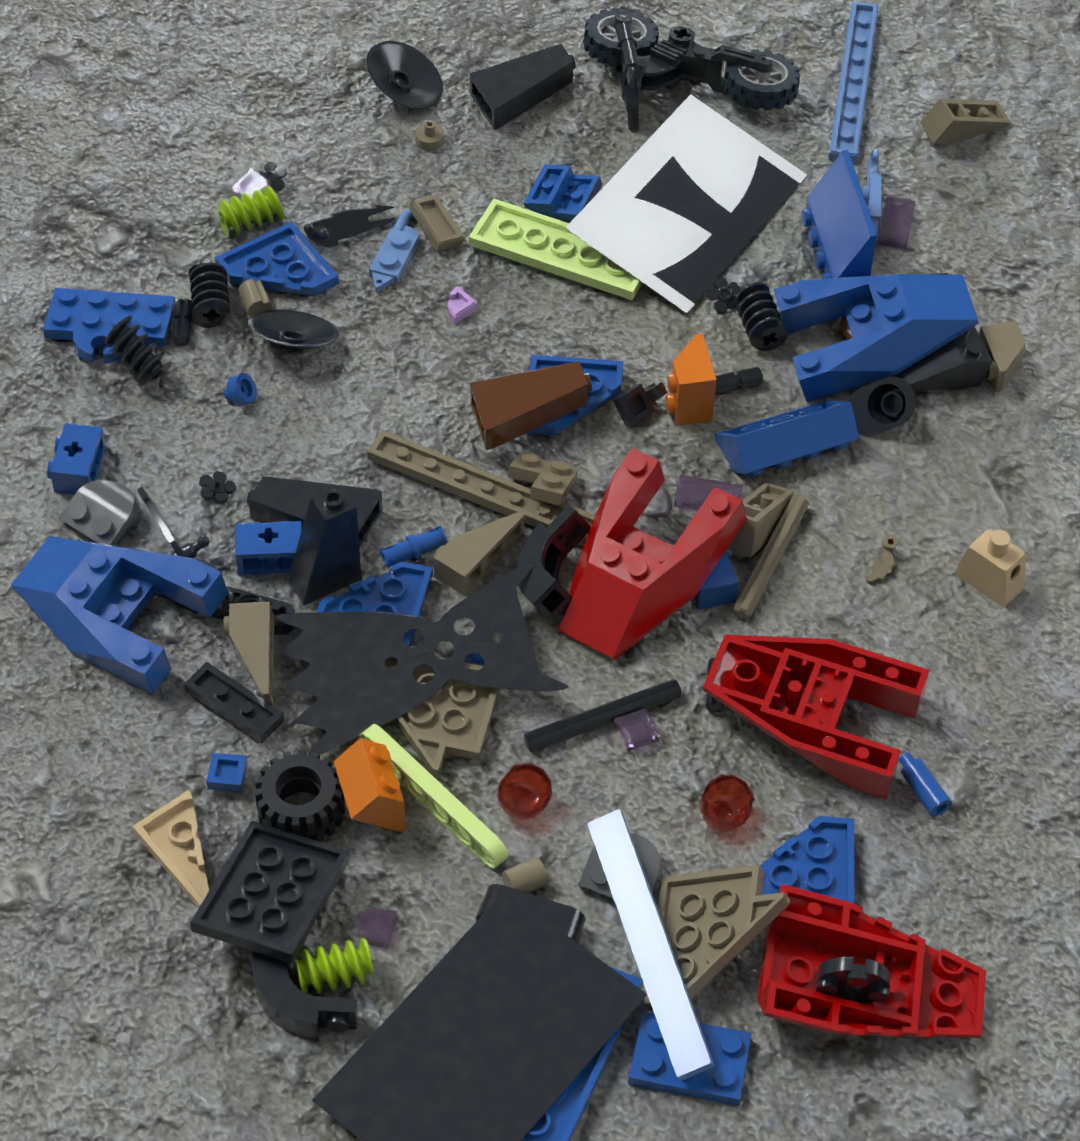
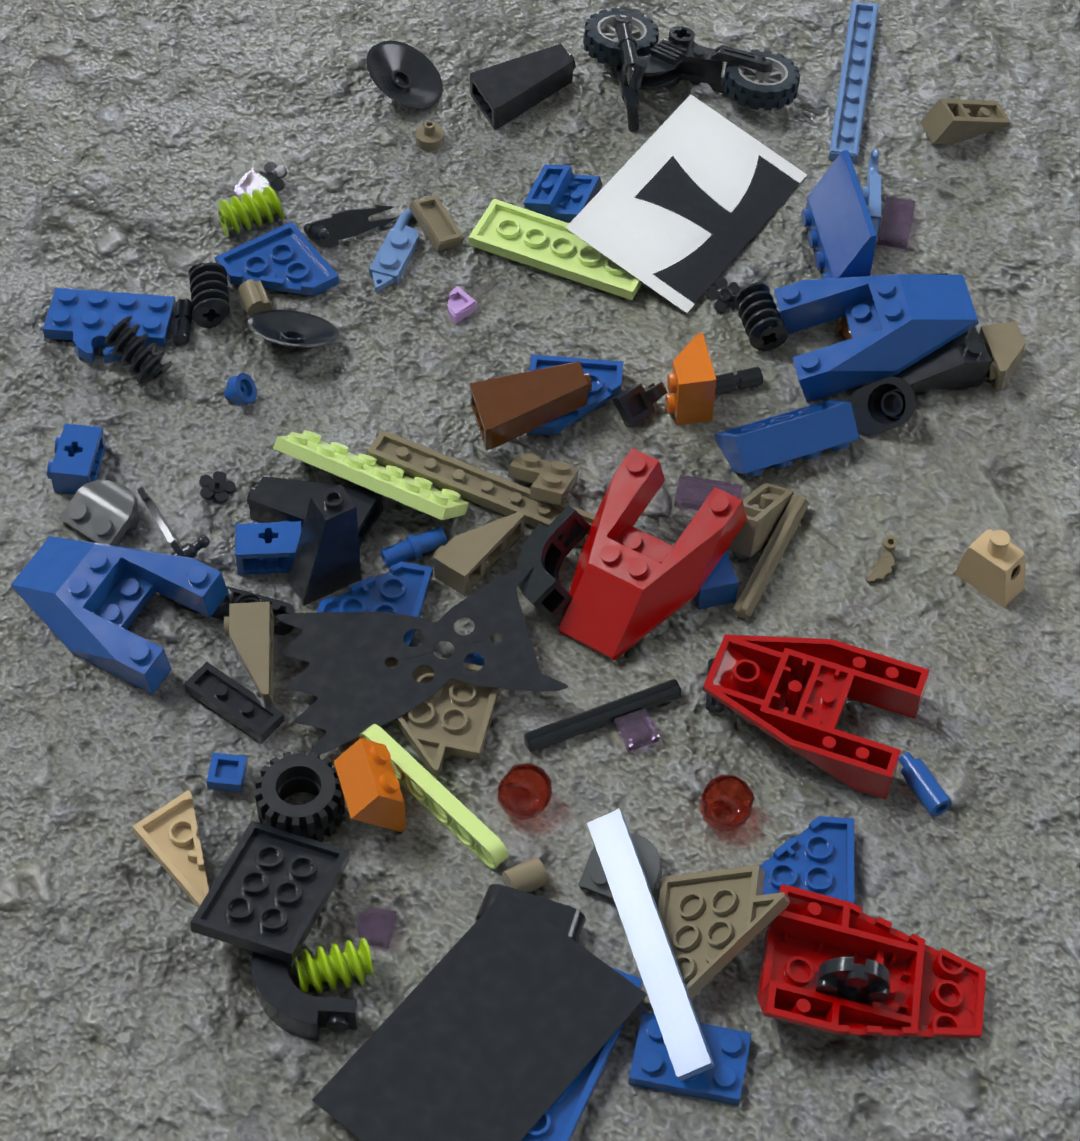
none -> yellowish green plate [273,430,469,520]

